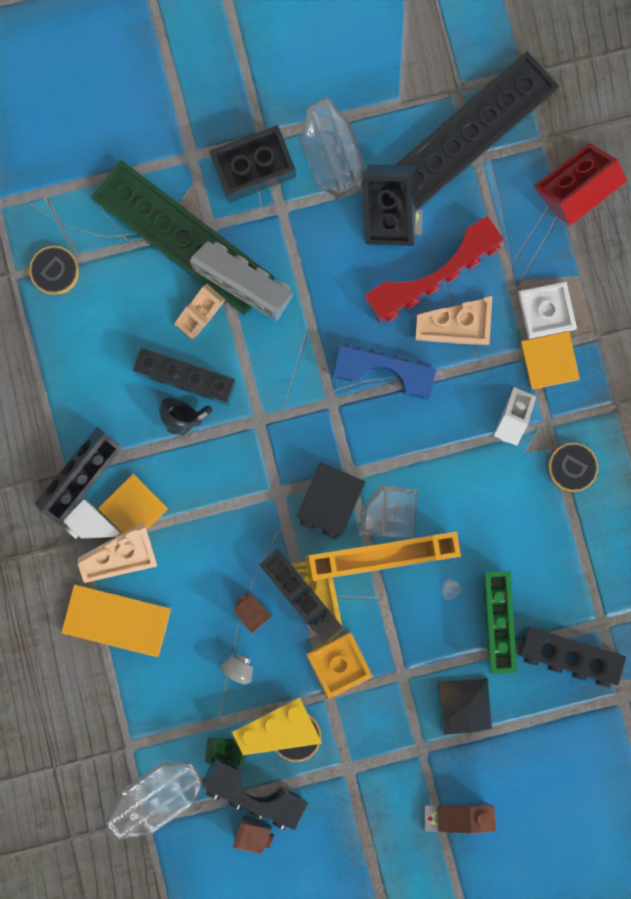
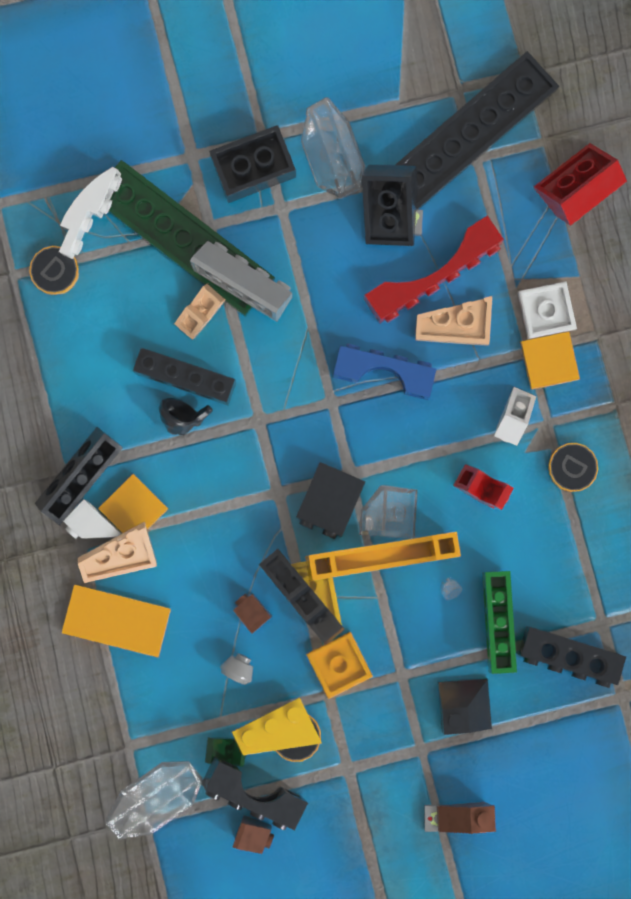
none -> white slope [59,167,122,259]
none -> red brick [453,464,514,510]

